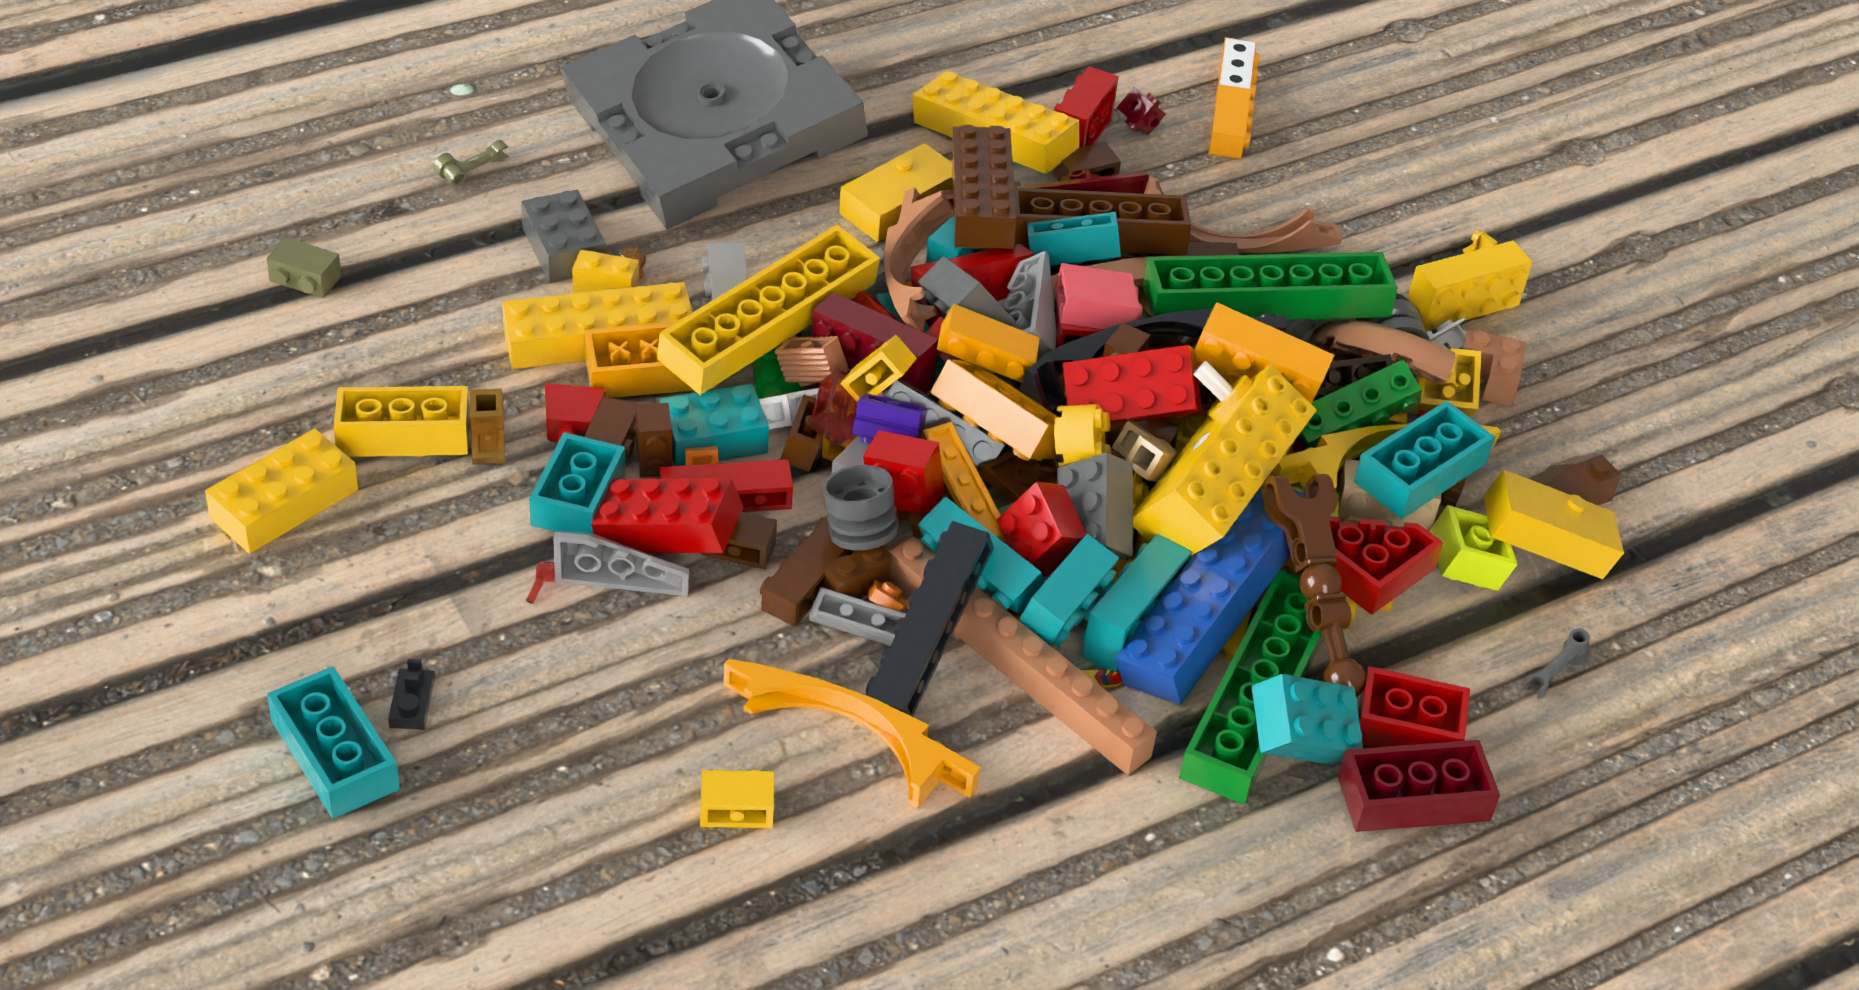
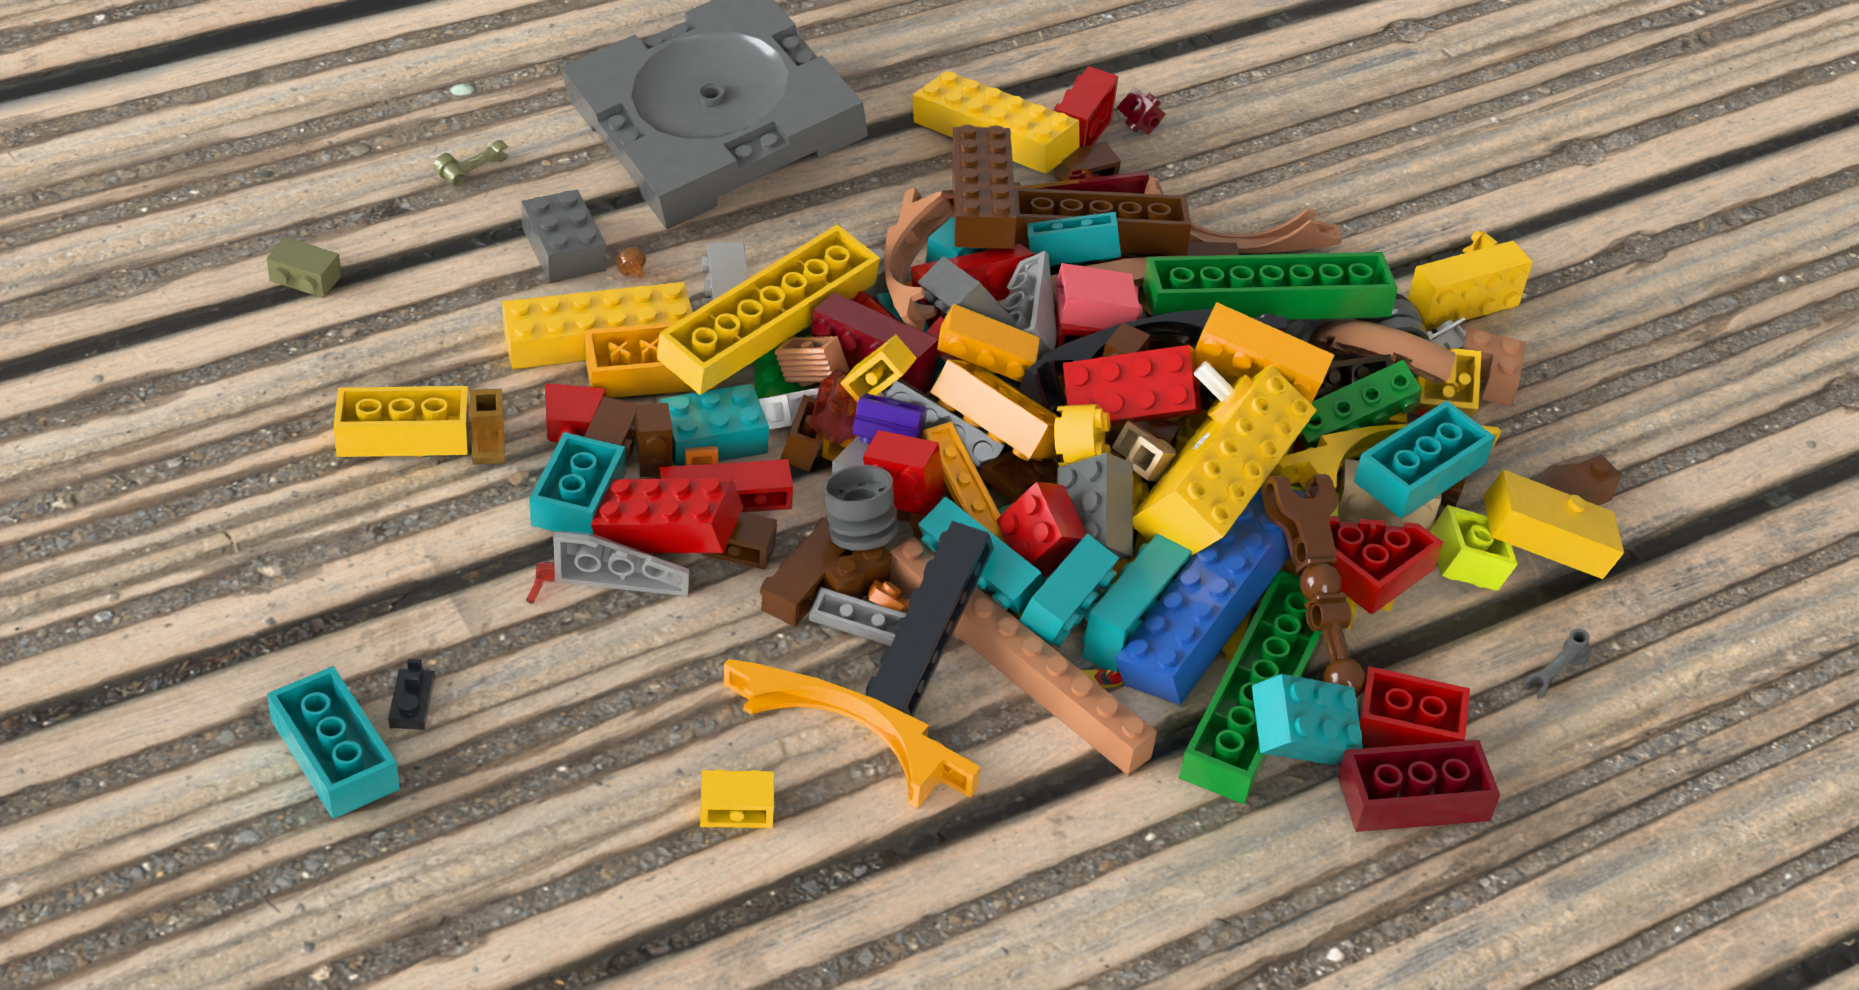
yellow brick [205,428,358,554] -> none
yellow brick [572,250,639,293] -> none
yellow brick [839,143,953,242] -> none
light orange brick [1208,37,1260,159] -> none

